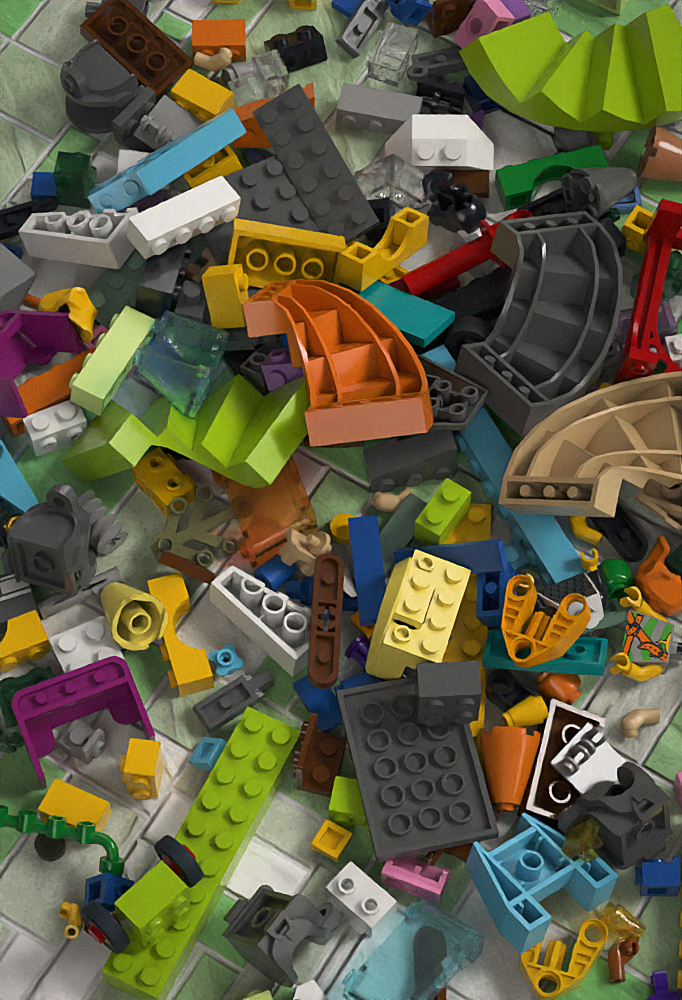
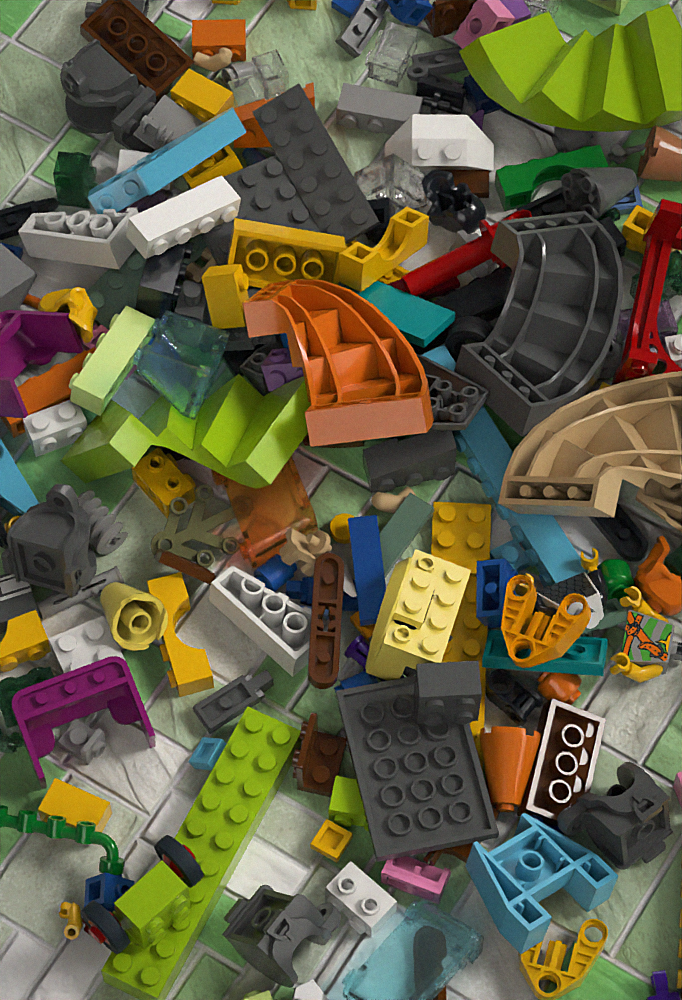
blue tile [31,172,61,201] -> none
clear smoke tile [34,833,66,862] -> none
yellow brick [119,738,164,800] -> none
medium azure plate [209,644,243,677] -> none
black bracket [264,25,328,76] -> none
blue tile [292,676,343,733] -> none
blue tile [393,539,509,574] -> none
lime brick [414,478,472,546] -> none
yellow cone [501,695,549,728] -> none
hinge [550,723,625,796] -> none
clear yellow tile [561,819,603,862] -> none
yellow arm [568,516,603,547] -> none
lime hand [591,131,614,150] -> none
clear yellow cone [598,901,646,942] -> none
dark orange arm [608,938,639,983] -> none
tan arm [620,708,660,738] -> none
blue brick [634,856,681,897] -> none
none -> light grey hand [608,143,646,164]

